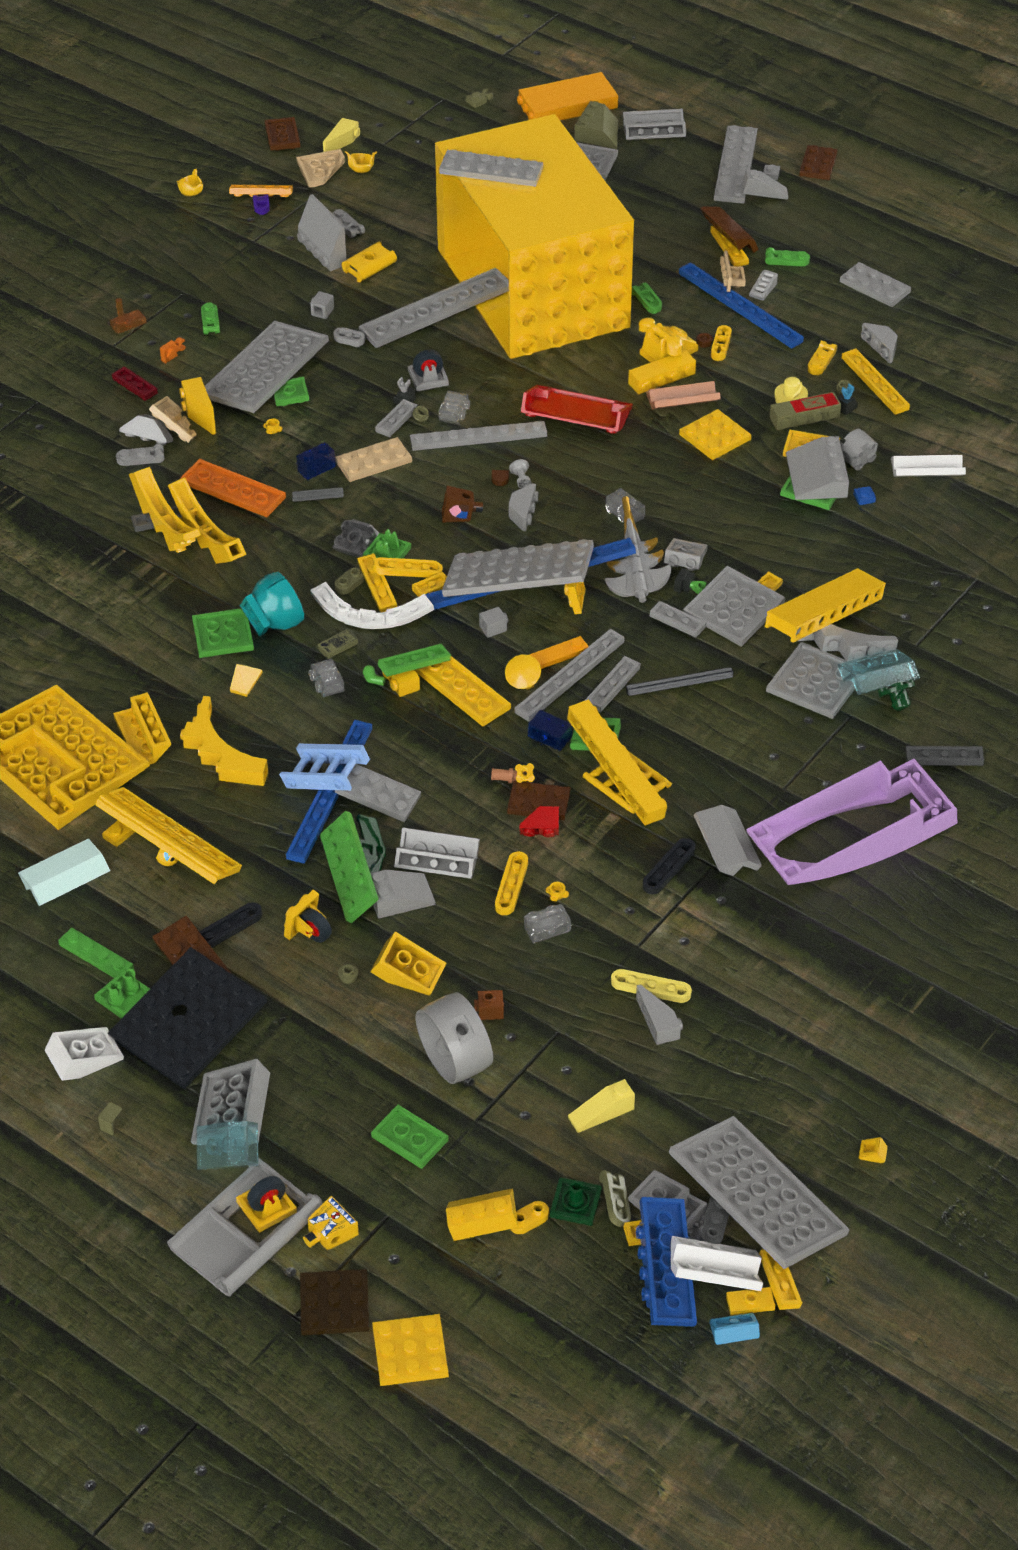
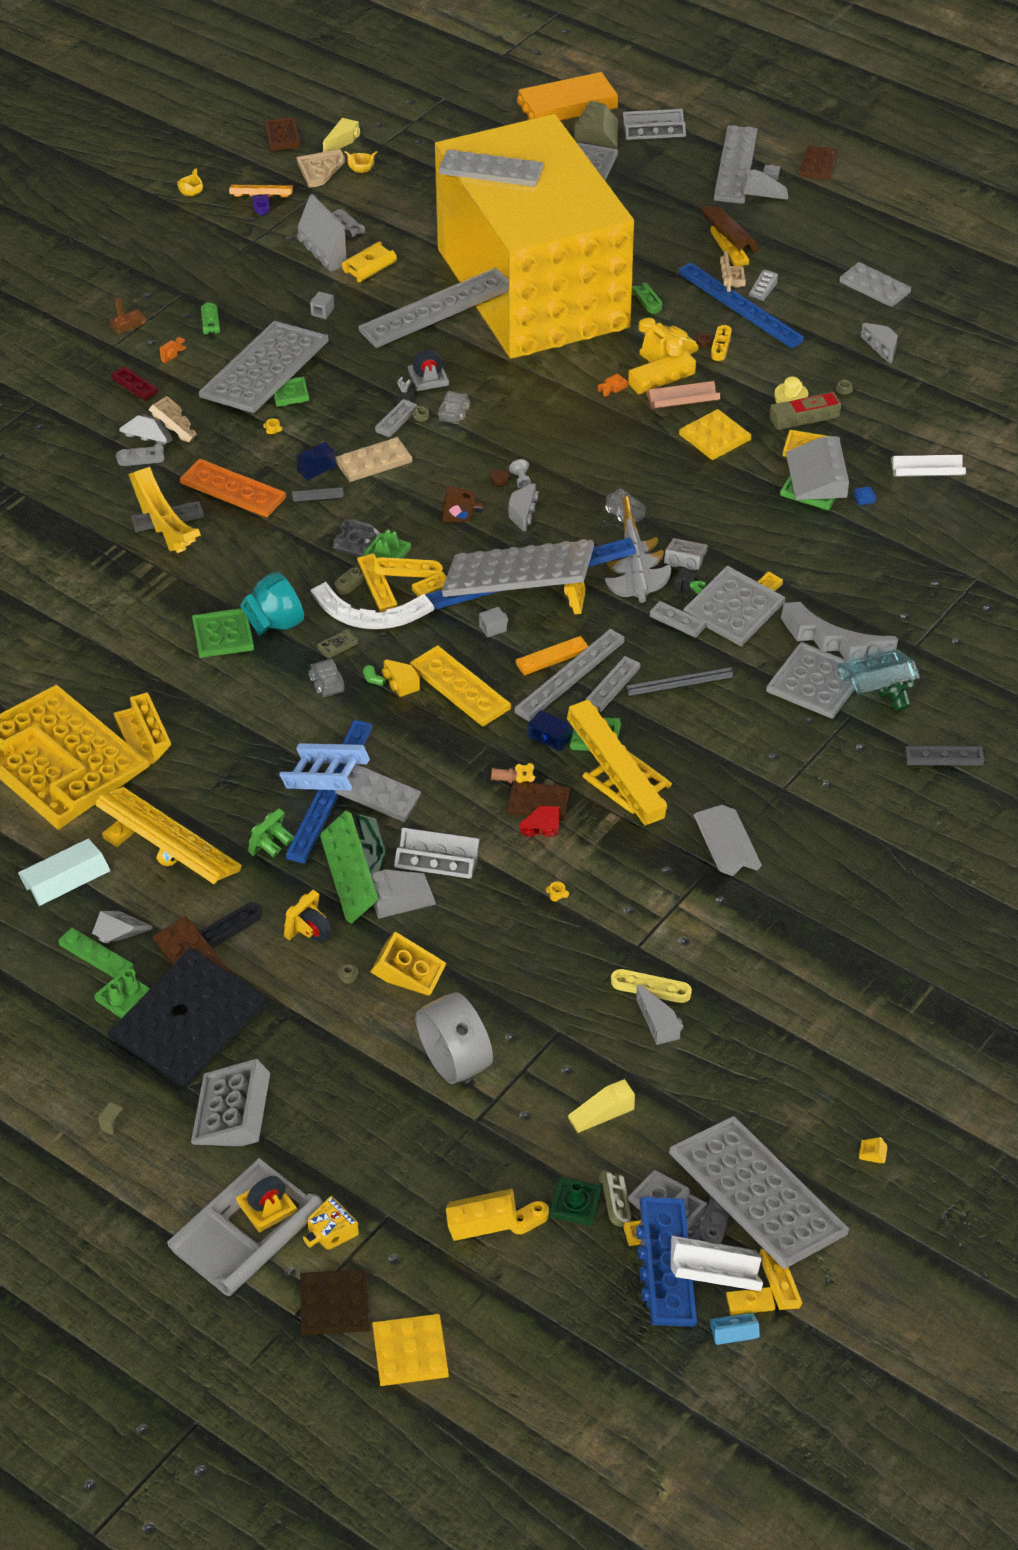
white slope [45,1027,124,1081] -> none
yellow arch [168,477,246,564] -> none
yellow slope [179,377,216,434] -> none
yellow arch [180,696,268,786] -> none
clear light blue slope [197,1121,258,1170] -> none
yellow slope [230,664,263,697] -> none
light grey plate [333,327,365,347] -> none
bright green plate [371,1105,448,1169] -> none
bright green plate [378,644,451,677] -> none
light grey plate [410,421,547,451] -> none
olive plate [466,89,493,108] -> none
dark orange brick [474,990,504,1020] -> none
yellow plate [495,851,528,915] -> none
yellow dish [505,654,541,689] -> none
red slope [521,385,633,433] -> none
clear brick [524,904,571,944] -> none
black plate [643,838,695,894] -> none
lavender windscreen [747,759,957,885] -> none
bright green plate [765,247,810,266] -> none
yellow tile [765,568,886,643] -> none
yellow plate [808,340,838,375] -> none
pearl dark grey piece [837,383,858,415] -> none
light grey brick [841,429,878,470] -> none
yellow plate [842,349,910,415] -> none
none -> light grey slope [92,911,153,943]
none -> bright green plate [248,809,294,858]
none -> orange plate [598,373,628,397]

